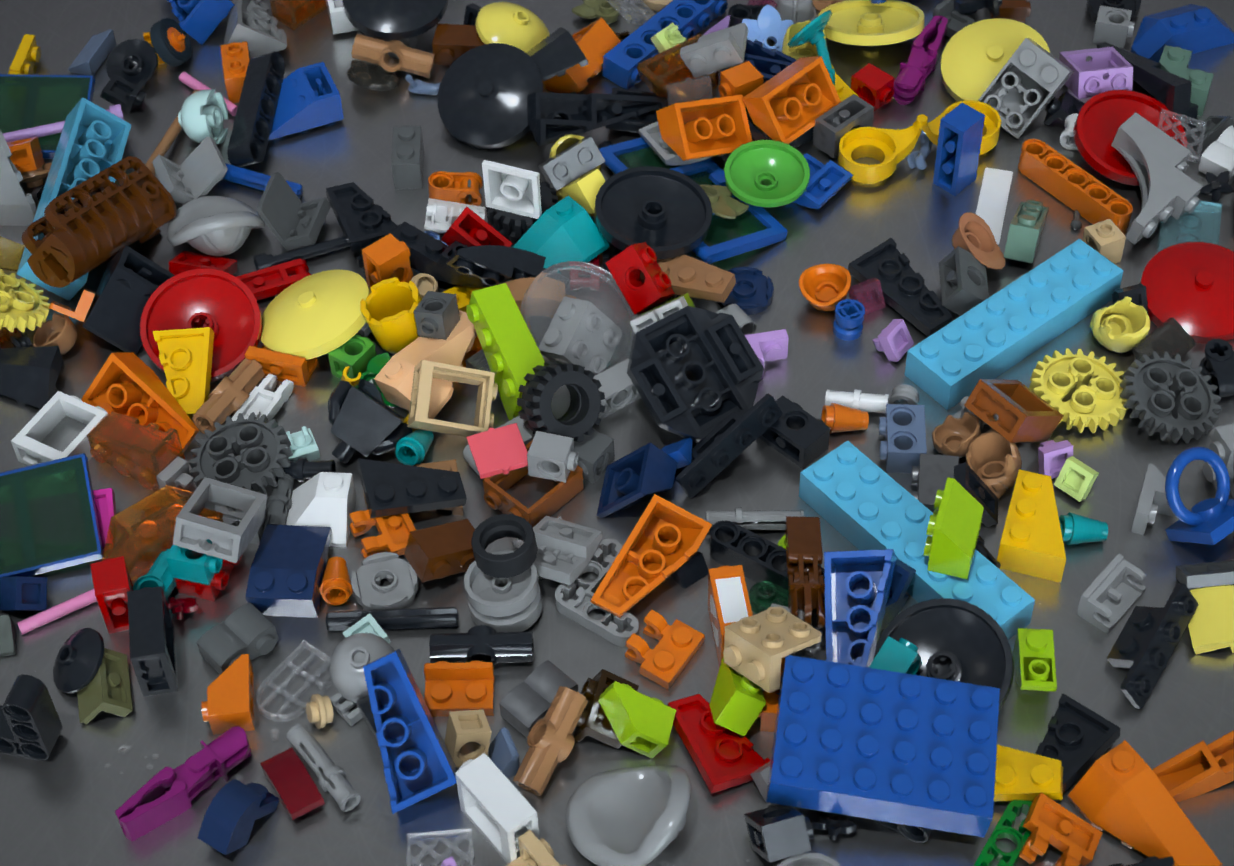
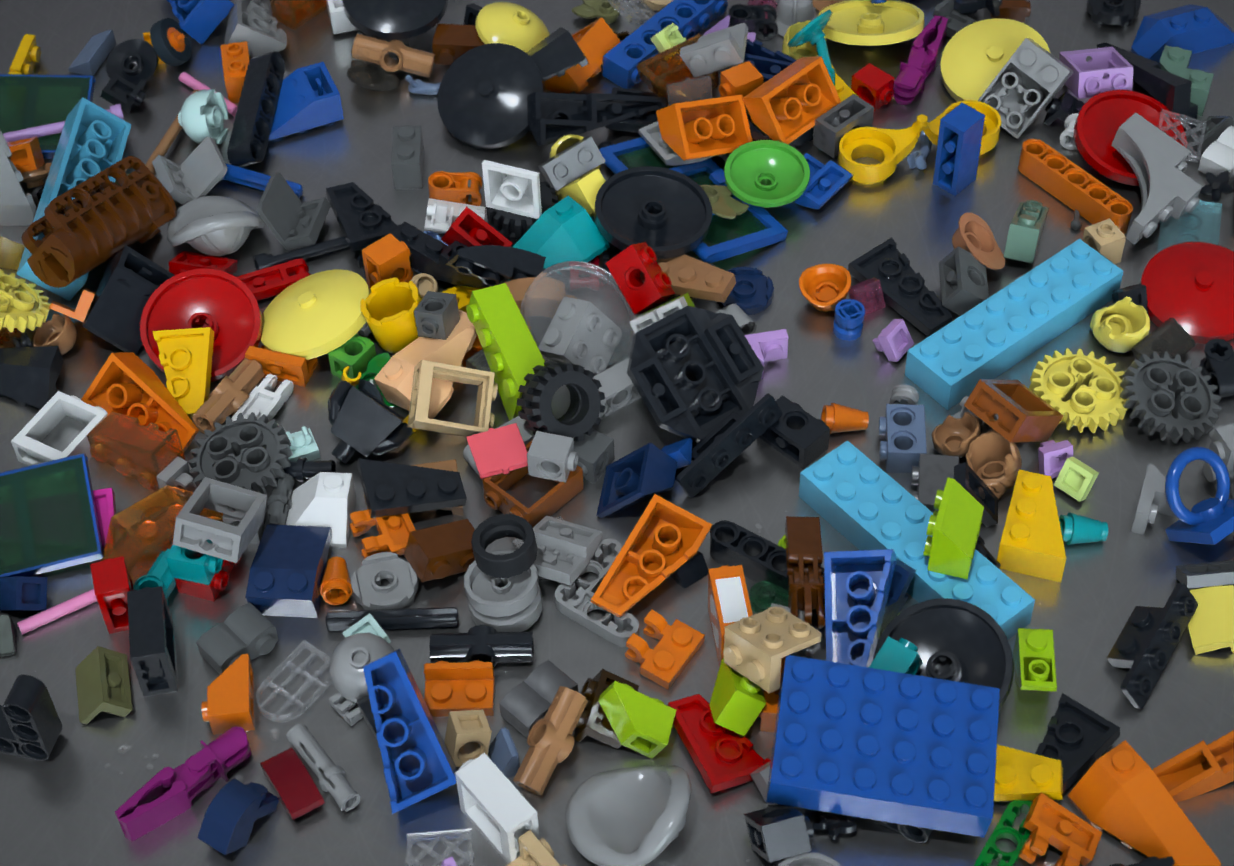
black dish [53,628,104,693] -> none
dark red plant [167,597,198,620] -> none
tan plate [306,694,334,729] -> none
teal cone [395,429,434,466] -> none
light grey pin [705,507,804,530] -> none
light blue plate [742,5,794,53] -> none
white pin [825,389,889,414] -> none
white sticker [976,168,1013,245] -> none
light grey hinge [1076,553,1146,634] -> none
light grey brick [1092,5,1135,48] -> none

